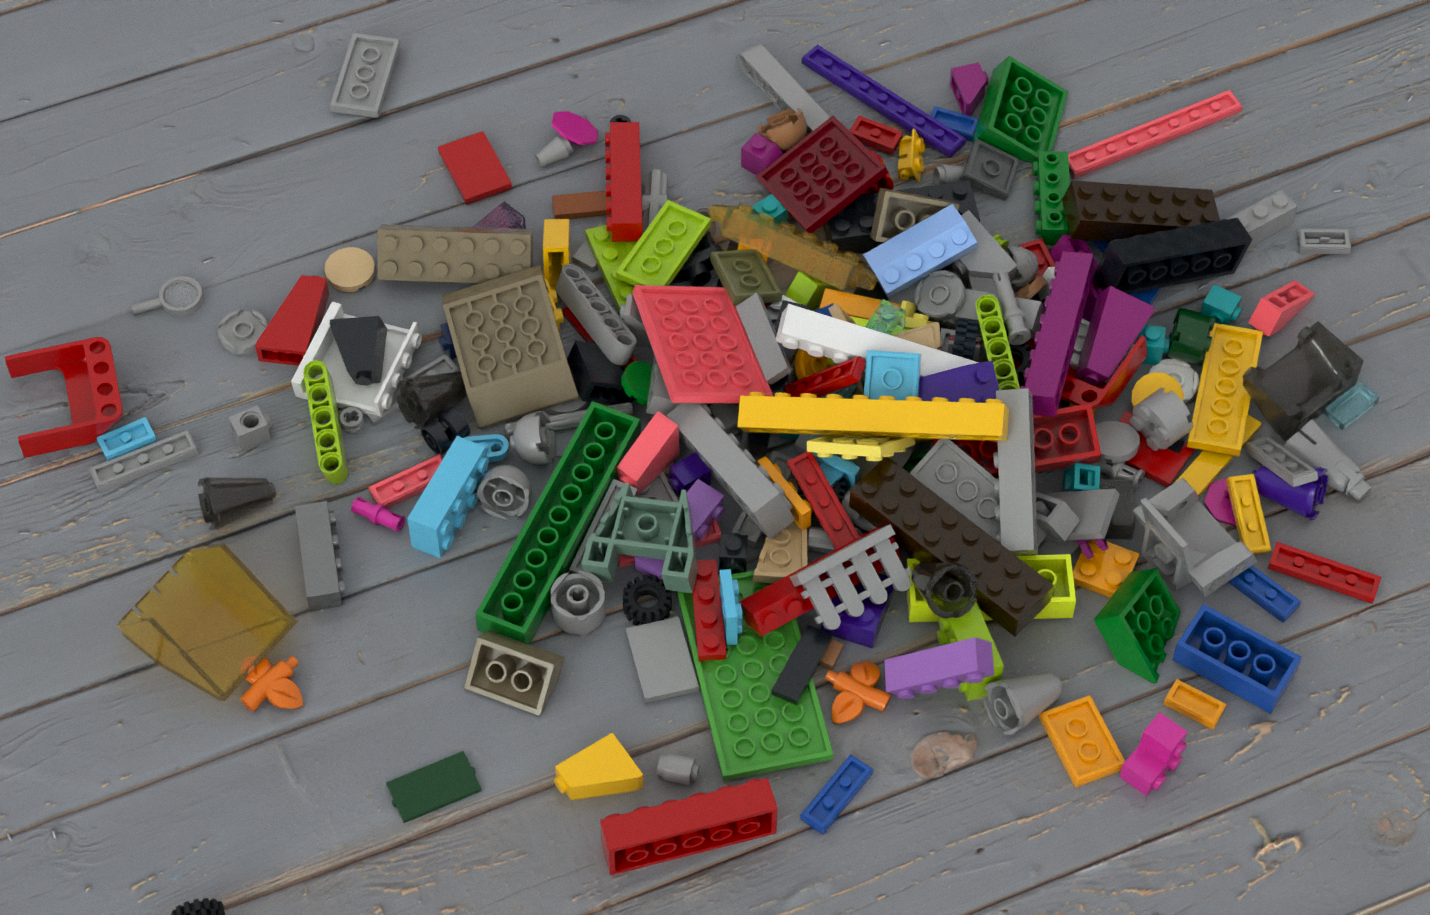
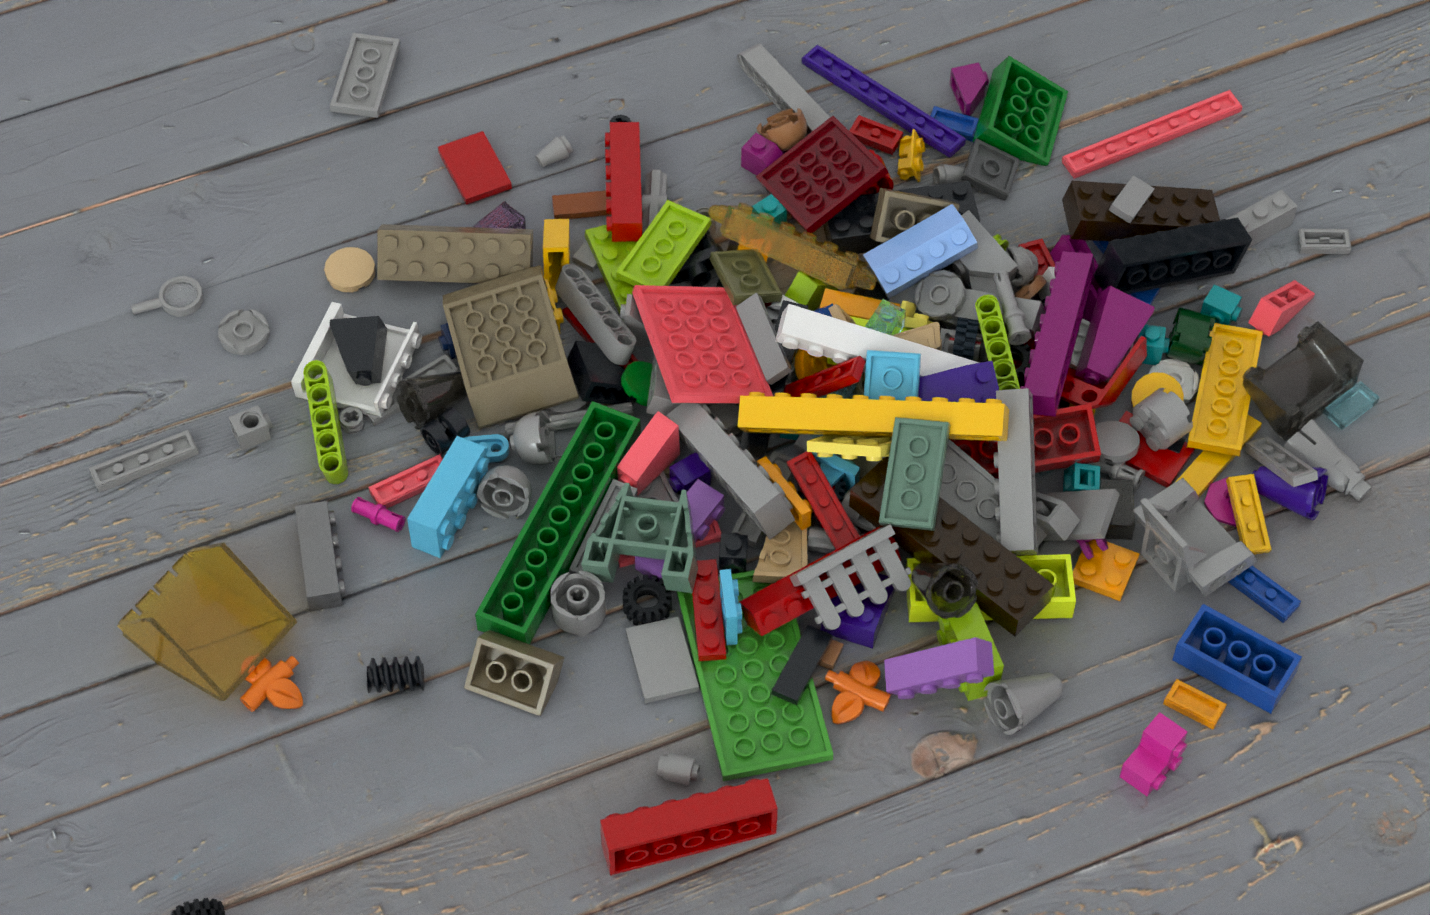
red windscreen [5,337,123,458] -> none
medium azure plate [96,417,157,461] -> none
clear smoke cone [198,477,276,530] -> none
red slope [255,275,329,366] -> none
dark green piece [386,751,482,823] -> none
dark pink piece [551,111,598,145] -> none
yellow slope [554,732,644,800] -> none
blue tile [800,754,874,835] -> none
green brick [1032,151,1070,245] -> none
light orange tile [1039,695,1125,788] -> none
green wedge [1094,568,1181,683] -> none
red plate [1267,542,1382,604] -> none
none -> black piece [367,656,424,693]
none -> sand green tile [879,417,950,531]
none -> light grey tile [1109,175,1155,223]

